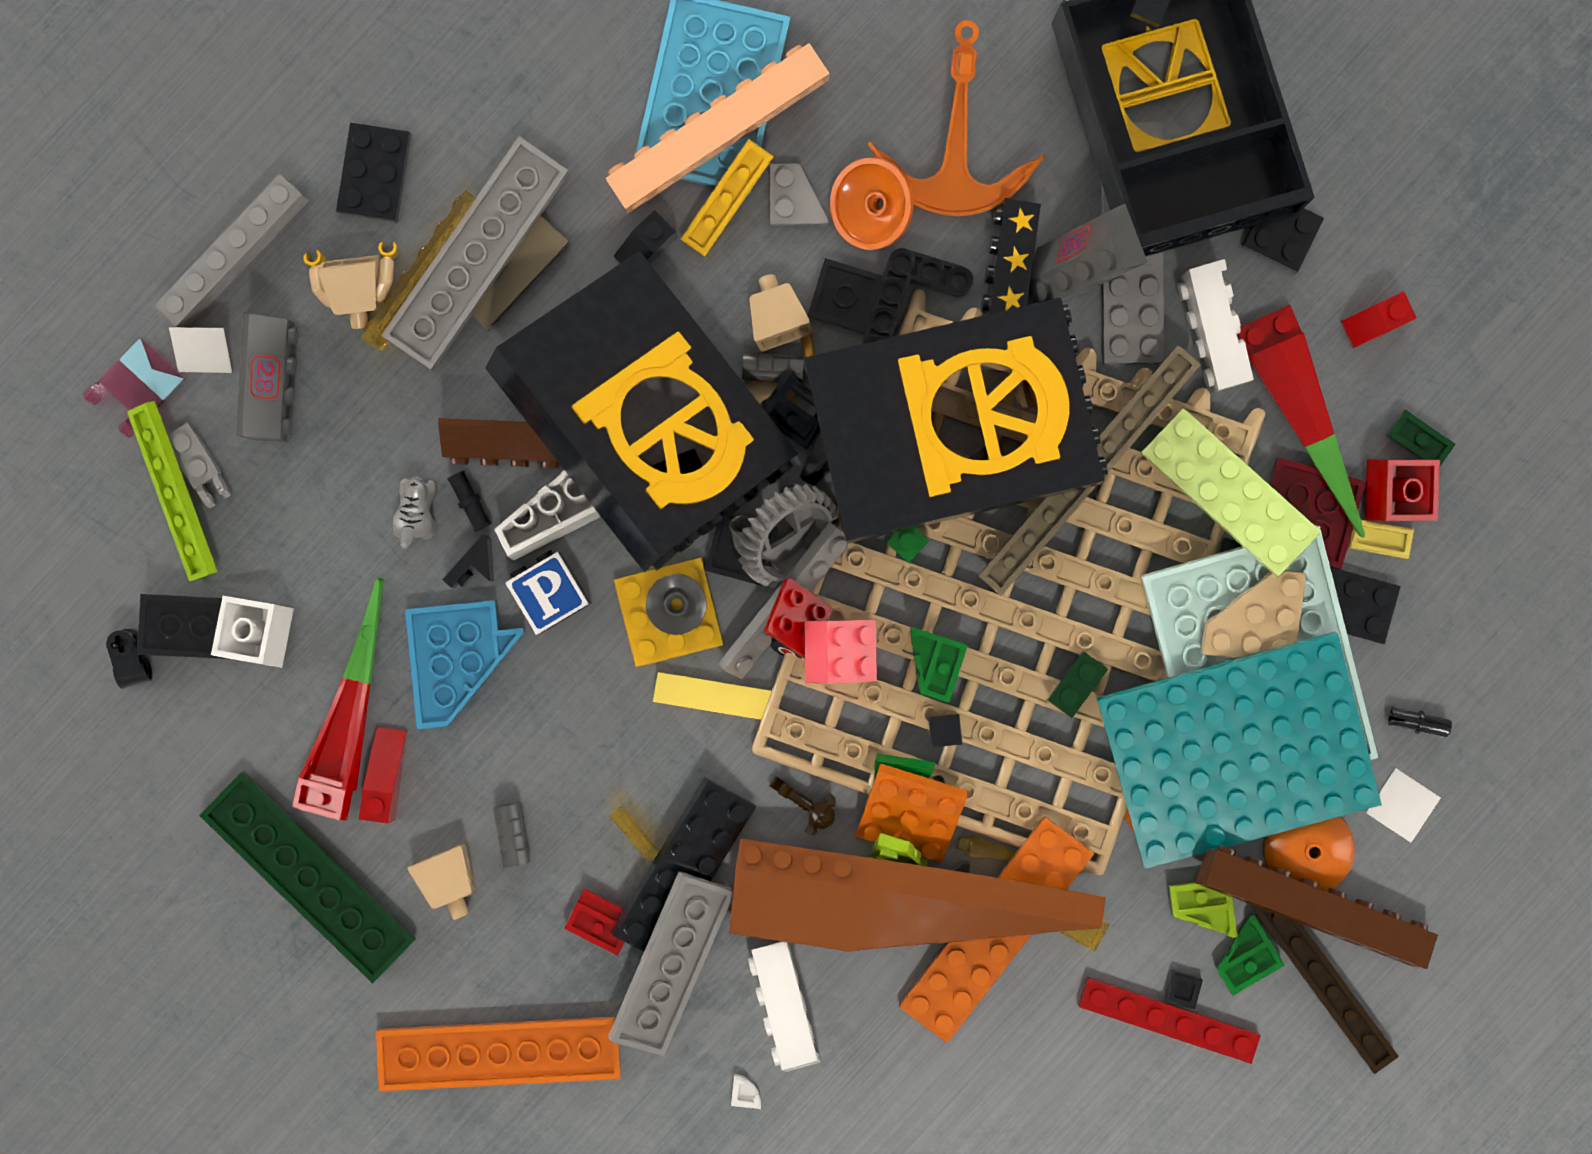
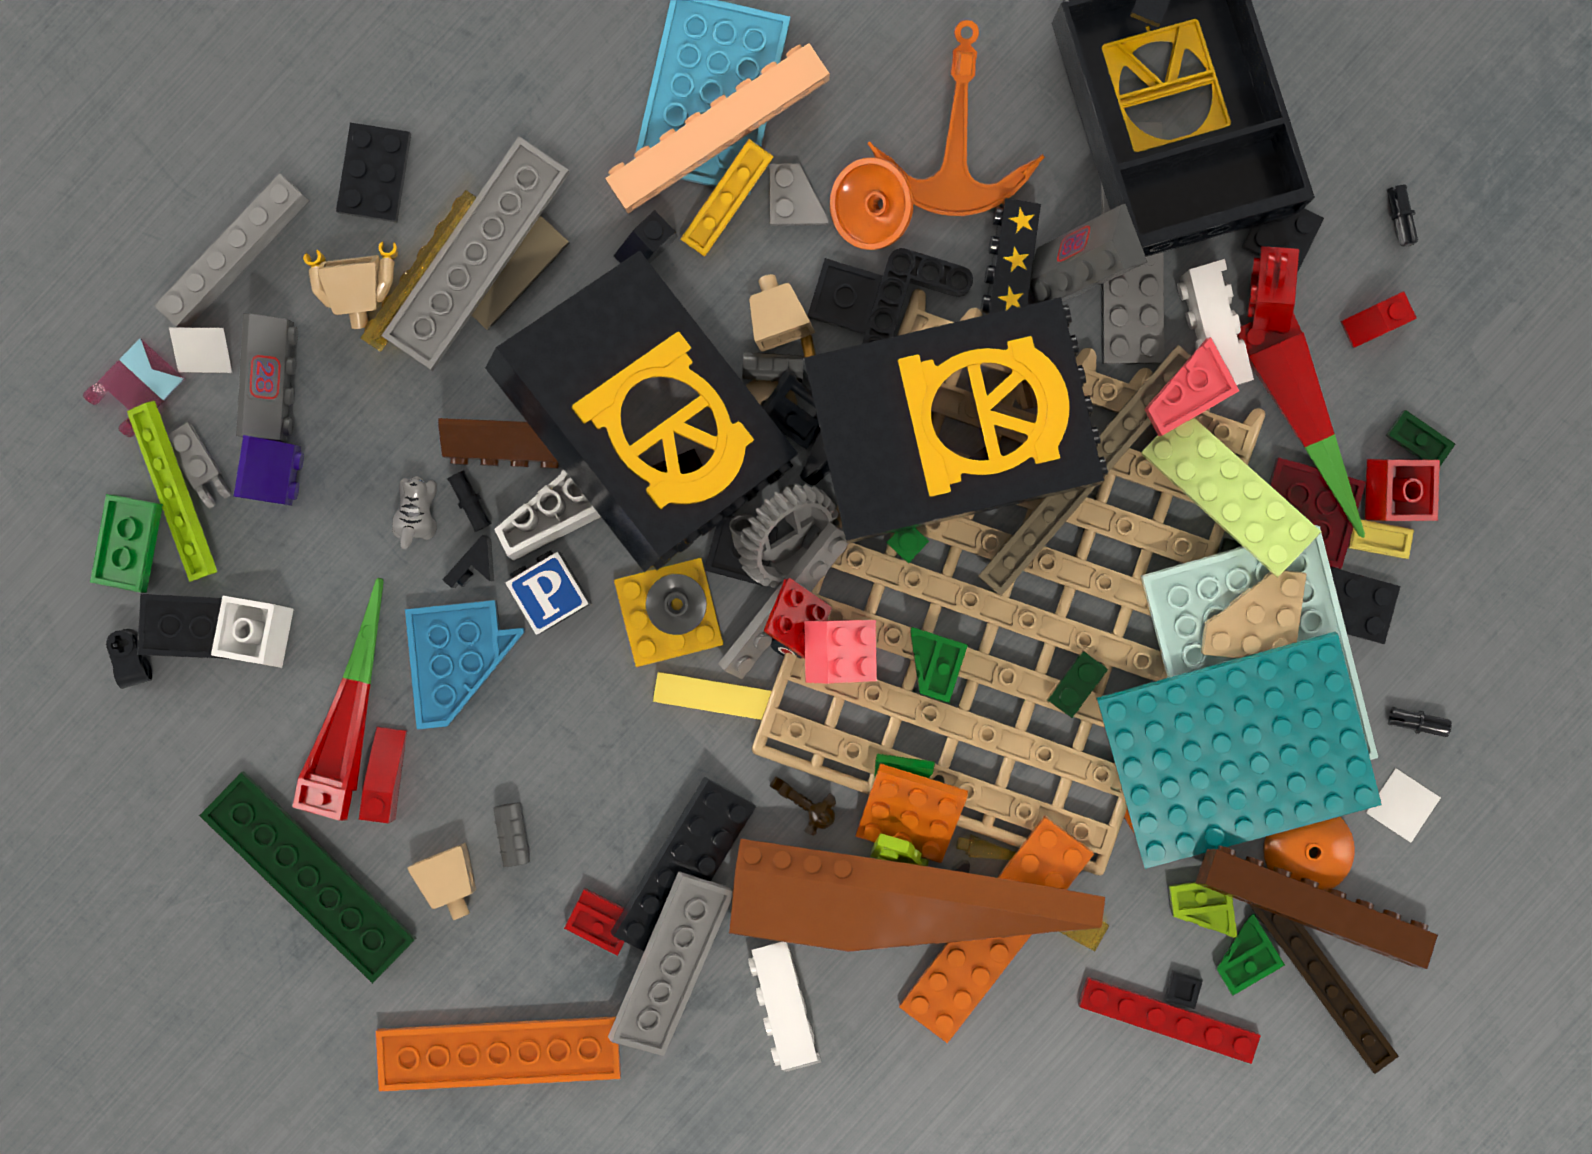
clear yellow tile [609,806,659,862] -> none
white tile [731,1074,761,1109] -> none
black tile [929,714,962,747] -> none
none -> green tile [90,494,163,593]
none -> dark purple slope [233,435,304,506]
none -> coral wing [1144,337,1239,436]
none -> red brick [1247,246,1299,332]
none -> black axle [1387,184,1418,247]

